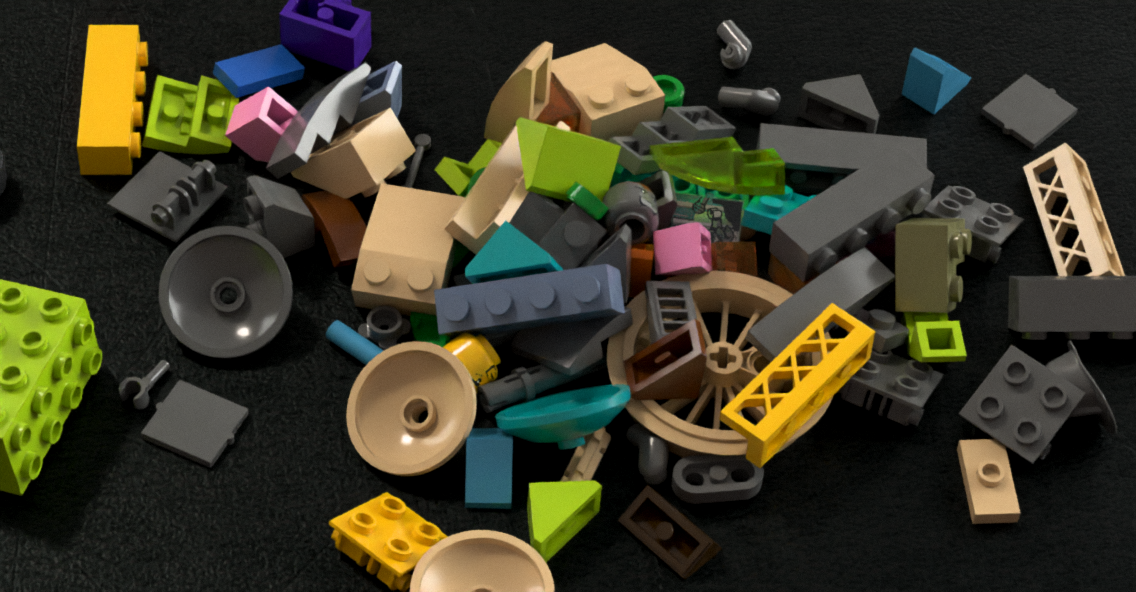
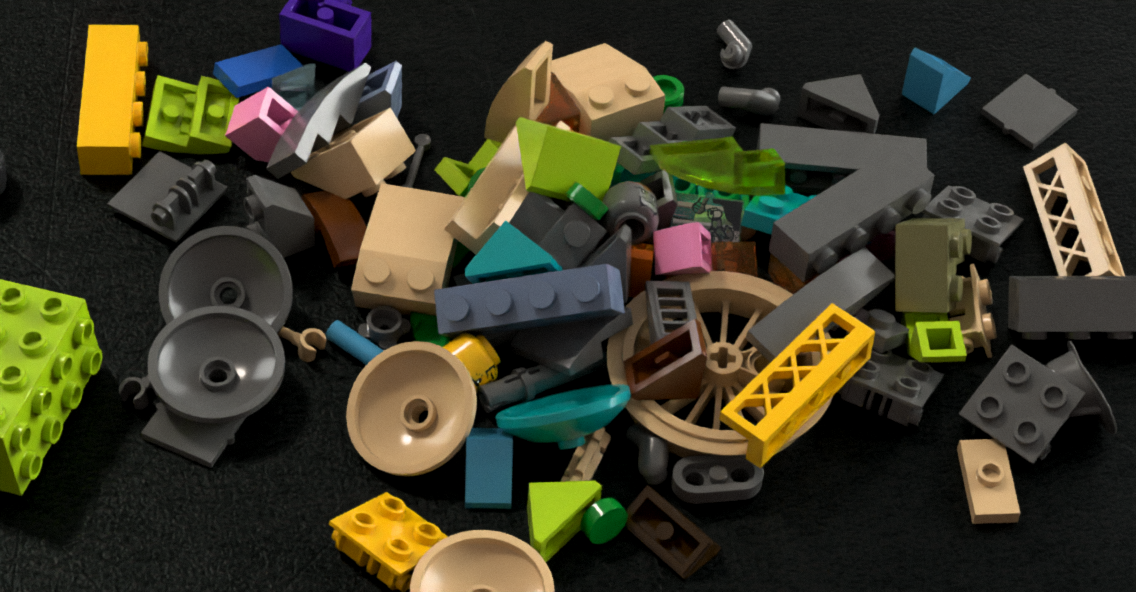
none -> dark grey dish [147,306,285,423]
none -> clear light blue slope [272,64,316,111]
none -> tan hand [277,326,326,362]
none -> green tile [580,498,628,544]
none -> tan hinge [949,264,997,358]

